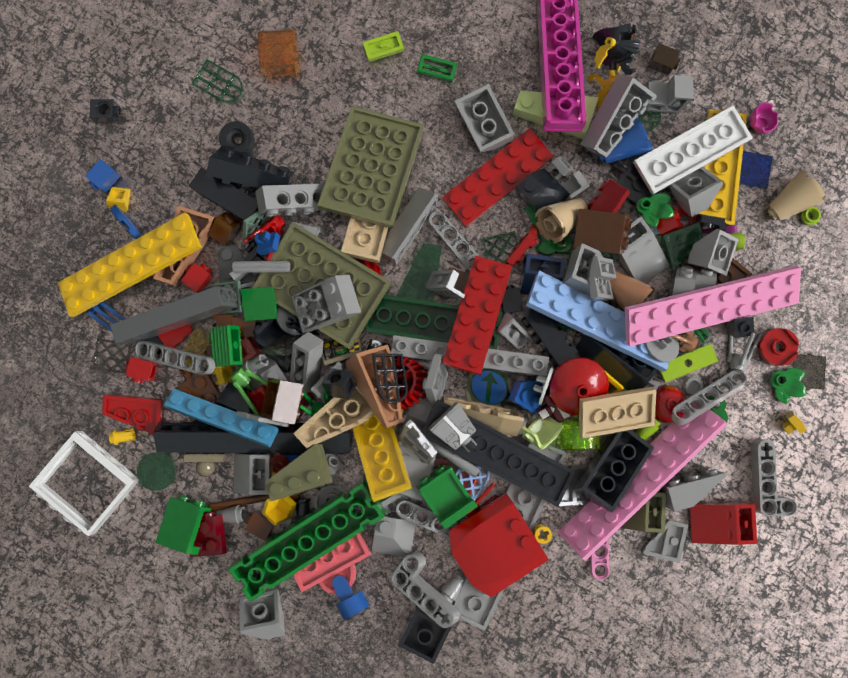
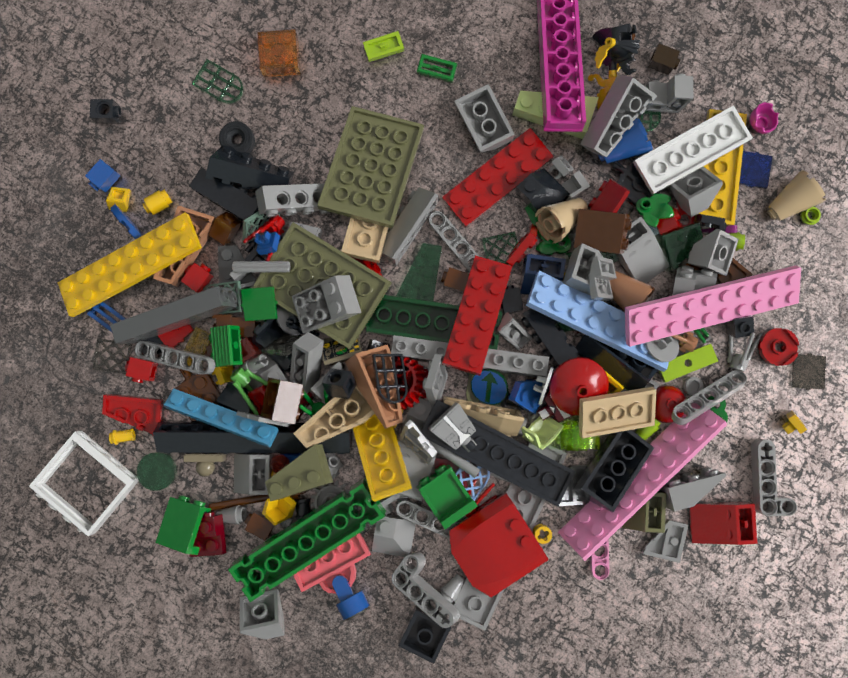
light grey panel [426,270,465,299] -> none
green plate [770,368,806,404] -> none
none -> yellow brick [142,189,173,215]

